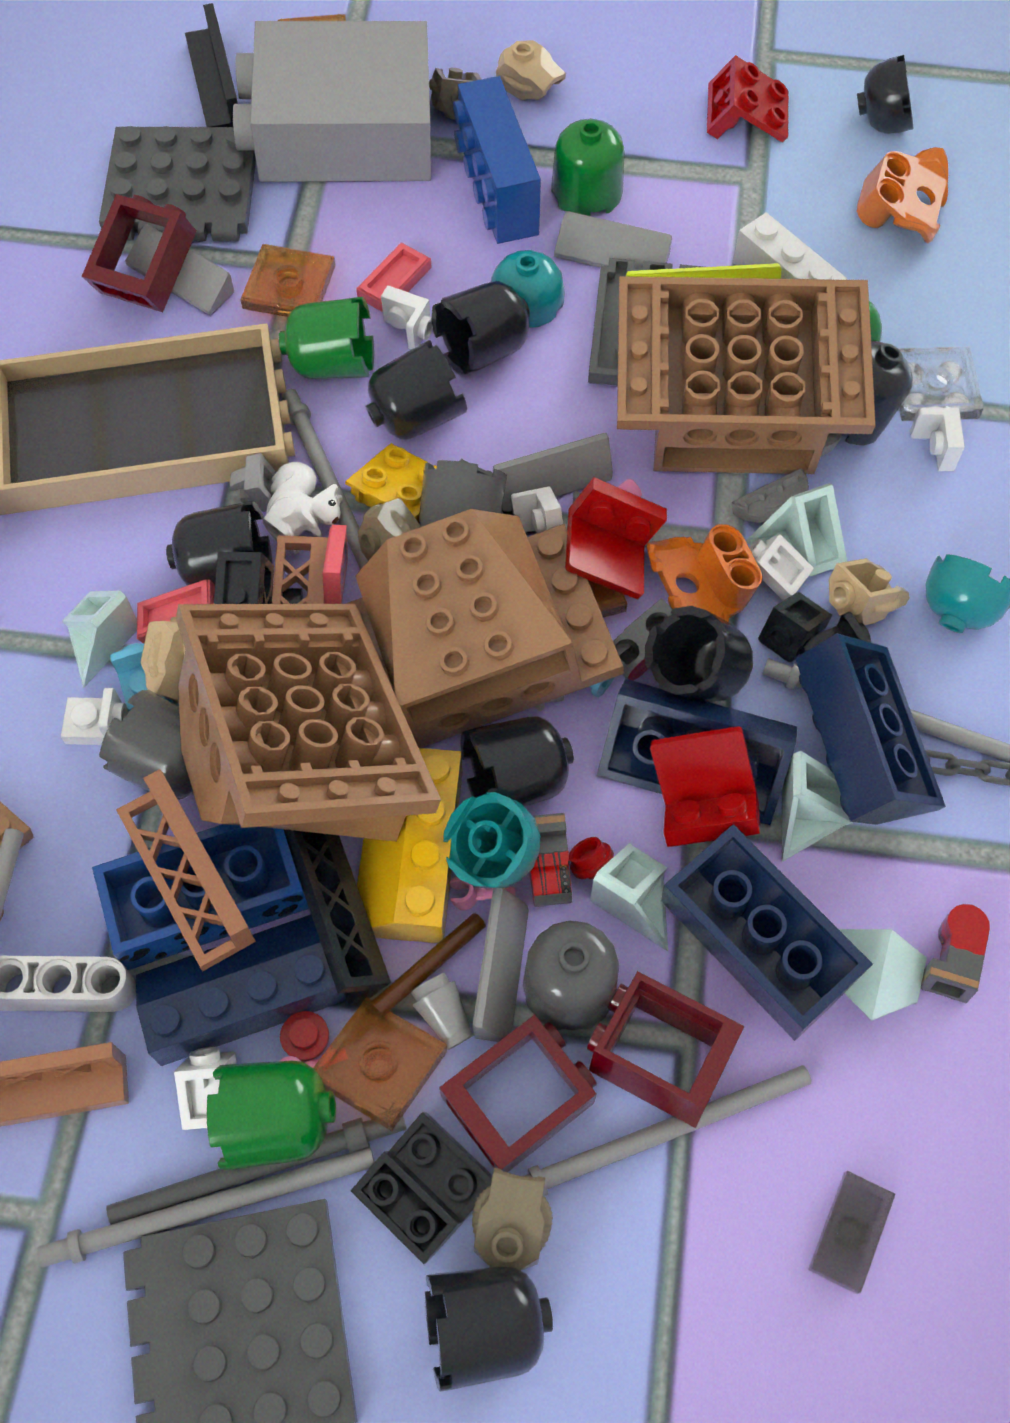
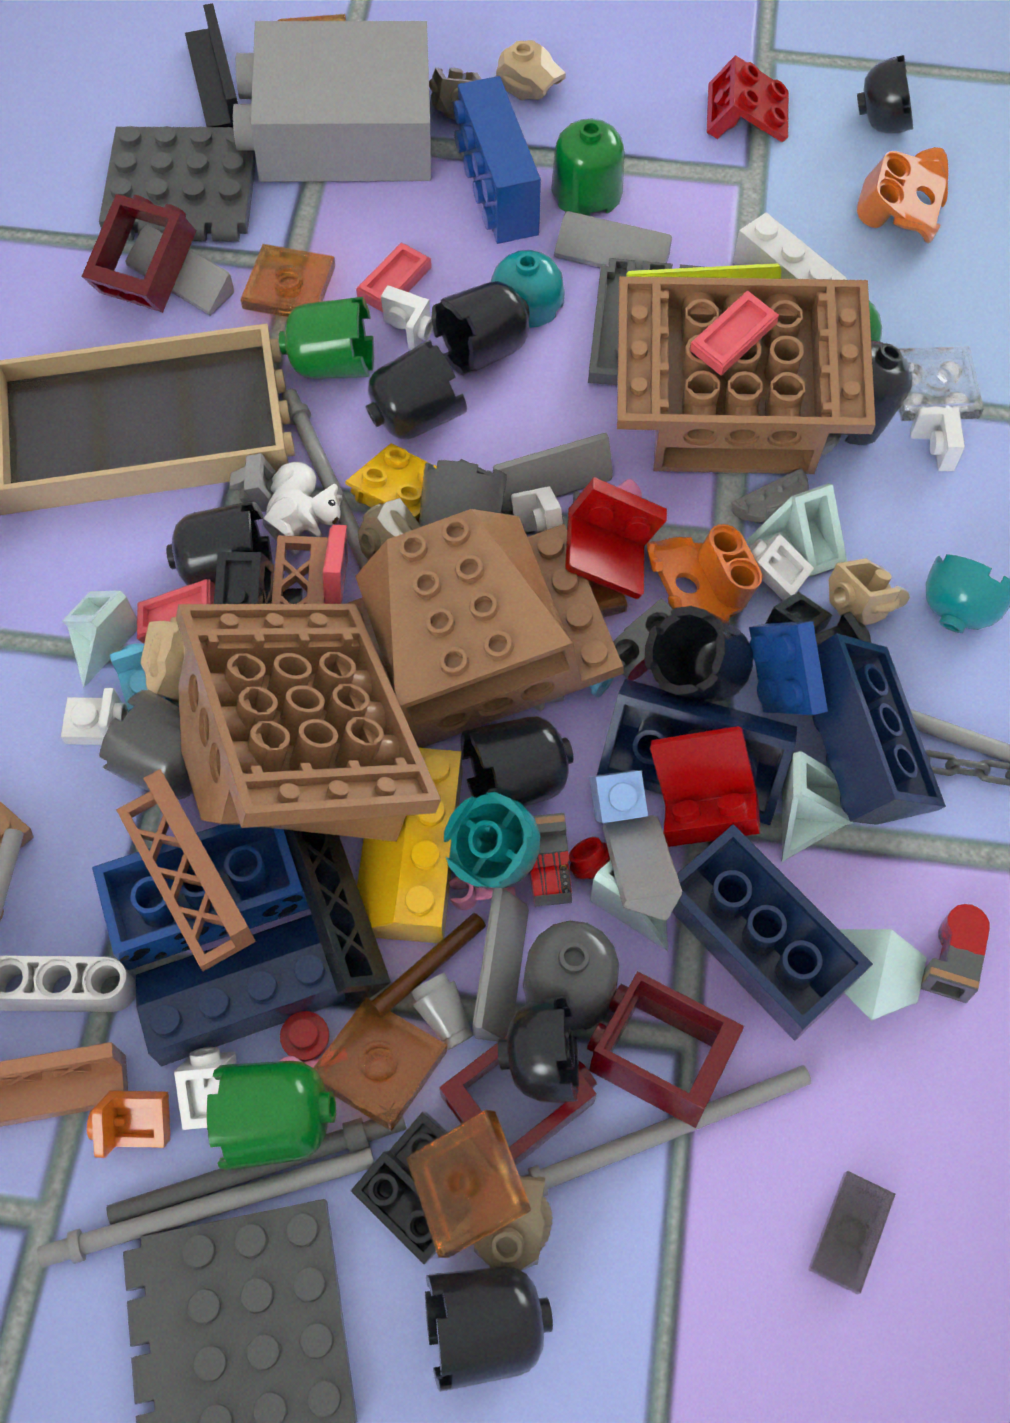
none -> orange bracket [87,1091,171,1158]
none -> clear orange plate [406,1109,532,1258]
none -> black cylinder [498,996,579,1103]
none -> light blue brick [589,770,648,823]
none -> light grey slope [602,815,682,921]
none -> coral tile [690,290,779,376]
none -> blue plate [749,621,828,715]

